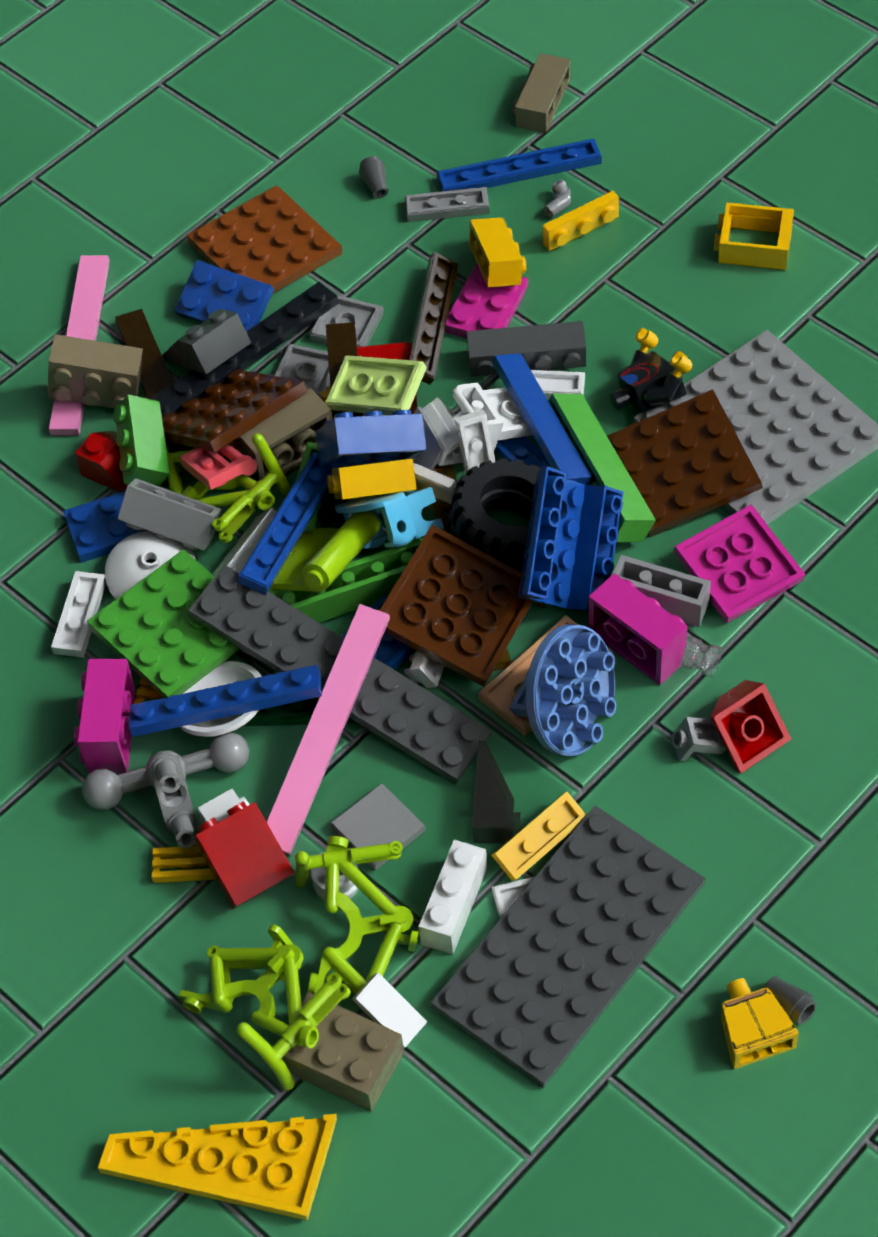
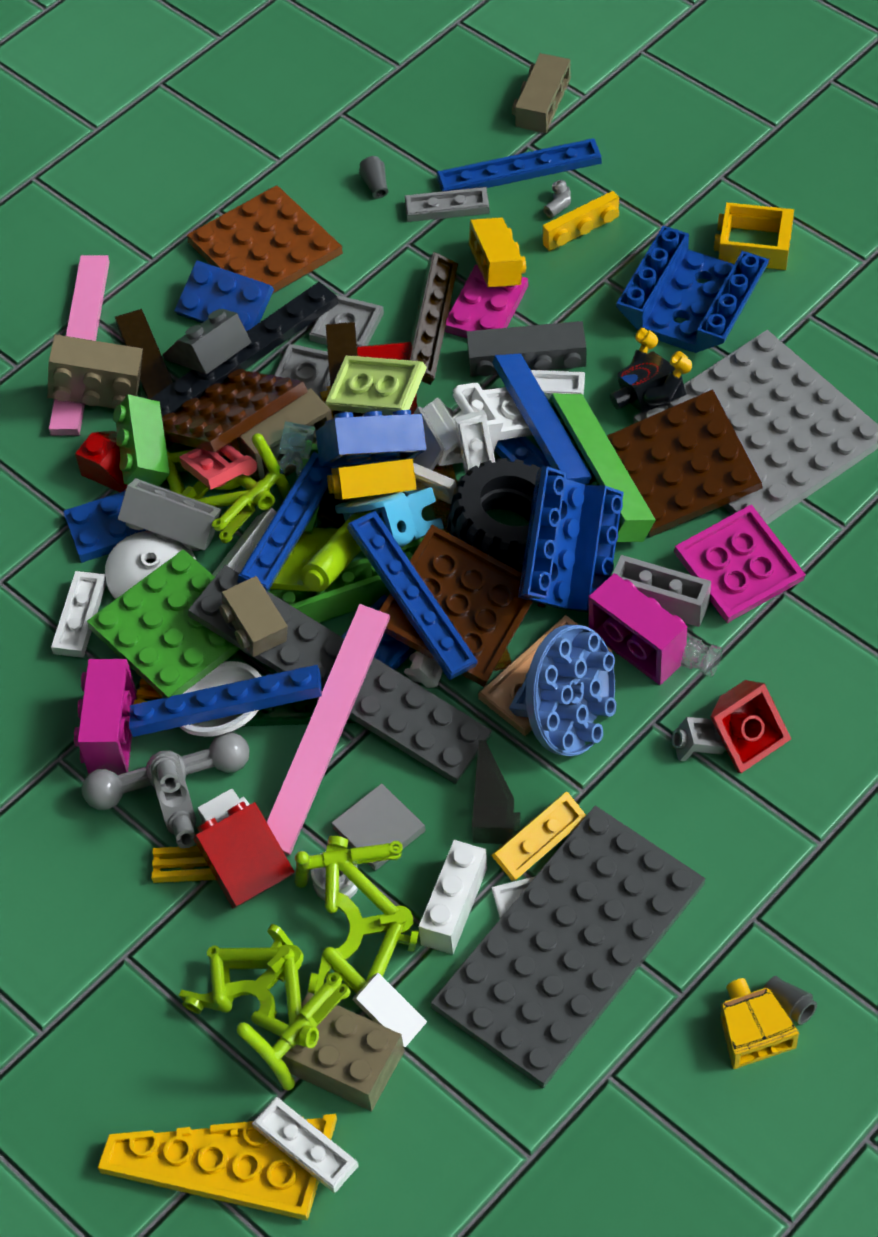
none -> dark tan brick [219,576,288,657]
none -> white tile [252,1097,358,1194]
none -> clear light blue plate [279,421,315,477]
none -> blue tile [347,511,478,680]
none -> blue slope [616,225,769,353]

